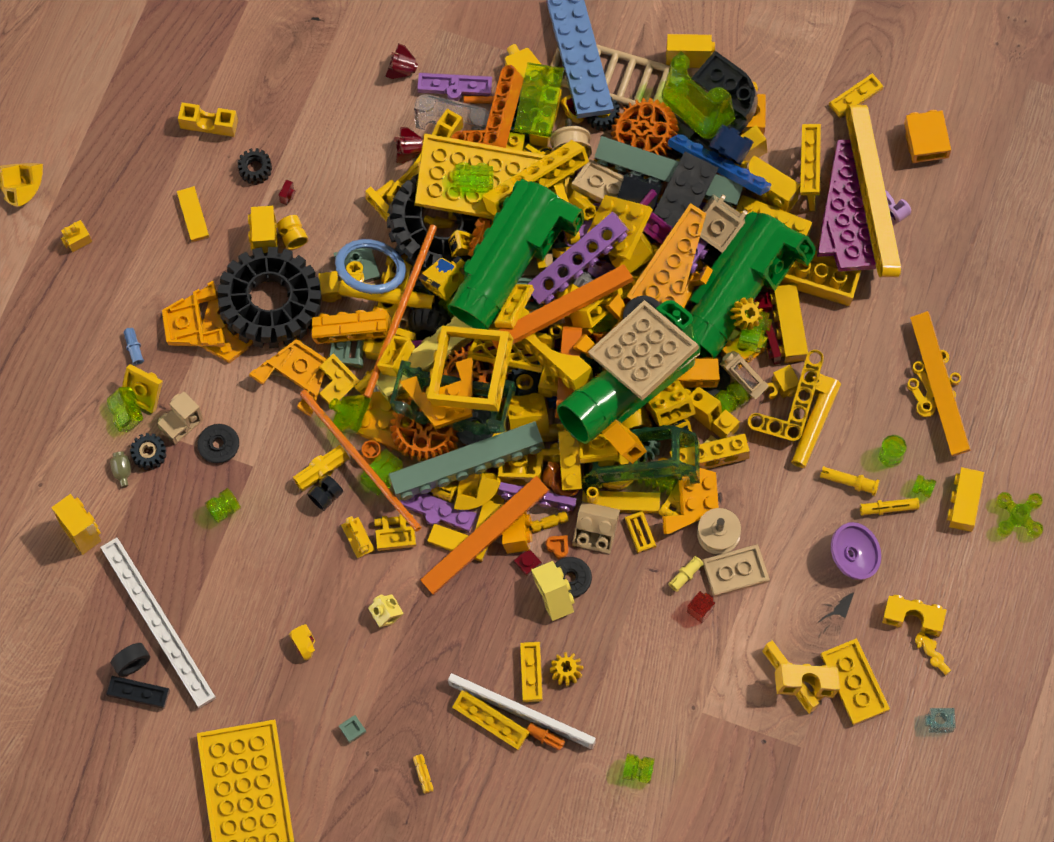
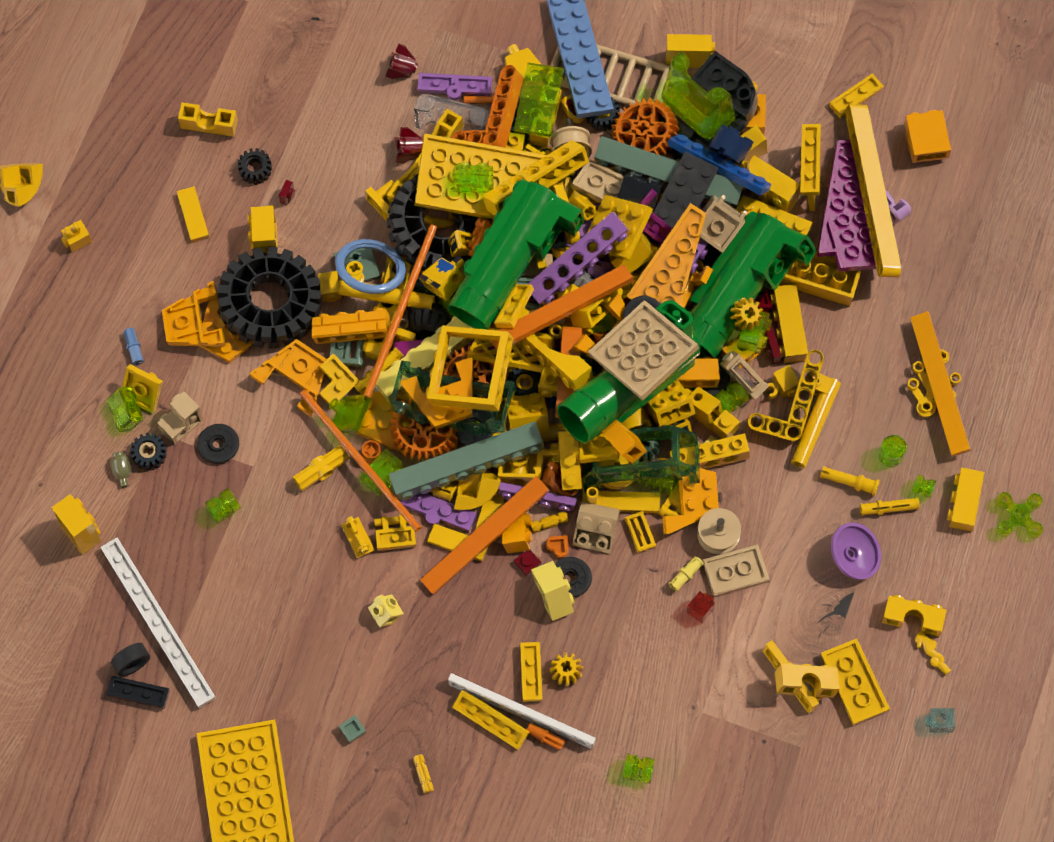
yellow wheel [276,215,308,250] -> none
yellow rock [289,624,315,660] -> none
black wheel [307,474,344,511] -> none
yellow piece [377,335,415,377] -> none

